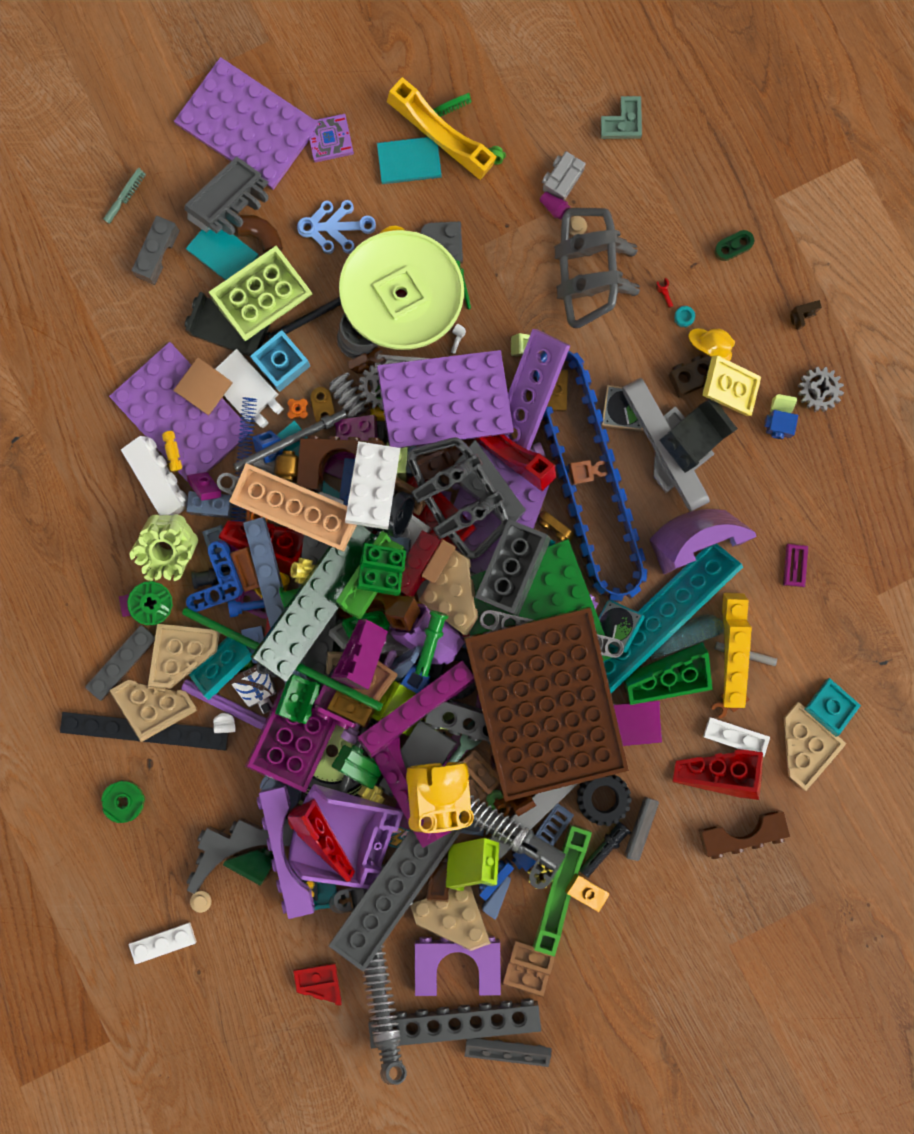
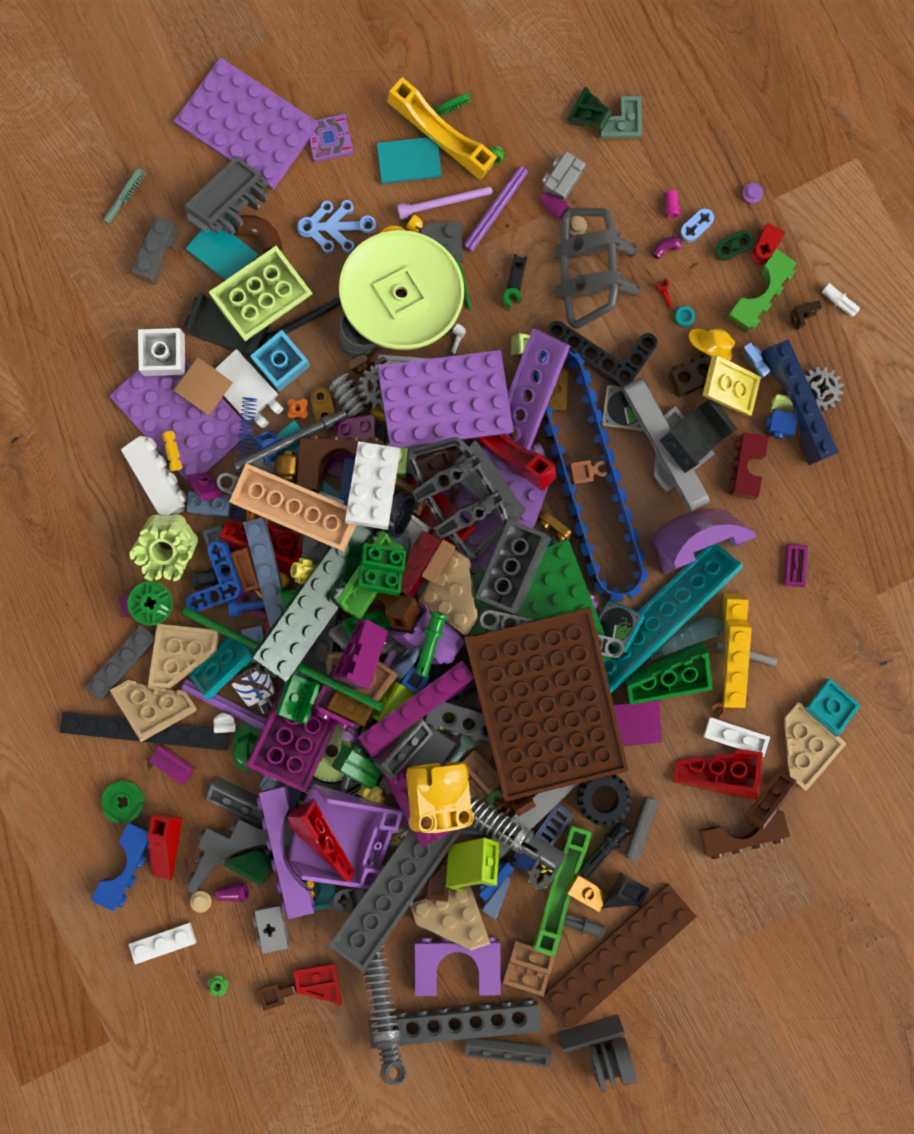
none -> blue arch [91,821,149,912]
none -> white brick [138,328,185,376]
none -> red slope [148,813,183,880]
none -> magenta panel [149,744,196,785]
none -> dark grey slope [205,777,264,827]
none -> bright green plate [207,975,229,996]
none -> magenta cone [216,881,249,903]
none -> green piece [232,722,261,772]
none -> light grey brick [253,903,290,954]
none -> reddish brown plate [257,982,296,1011]
none -> dark grey slope [373,719,433,780]
none -> lavender piece [397,187,493,220]
none -> yellow hinge [405,214,423,232]
none -> medium lavender axle [464,166,528,252]
none -> piece [501,254,527,311]
none -> reddish brown plate [543,883,697,1030]
none -> black beam [547,321,657,387]
none -> dark grey slope [558,1015,625,1053]
none -> dark grey axle [563,913,605,939]
none -> dark green wing [567,87,612,131]
none -> dark grey wheel [589,1037,637,1092]
none -> black slope [601,872,649,909]
none -> magenta arm [652,236,682,259]
none -> dark pink pin [664,190,681,218]
none -> light blue beam [680,209,714,243]
none -> bright green arch [726,249,797,333]
none -> dark red arch [728,432,769,500]
none -> light blue plate [740,342,770,379]
none -> medium lavender plate [742,183,763,204]
none -> reddish brown plate [745,771,797,830]
none -> red piece [751,222,785,265]
none -> dark blue arch [761,339,838,465]
none -> white axle [821,283,860,317]

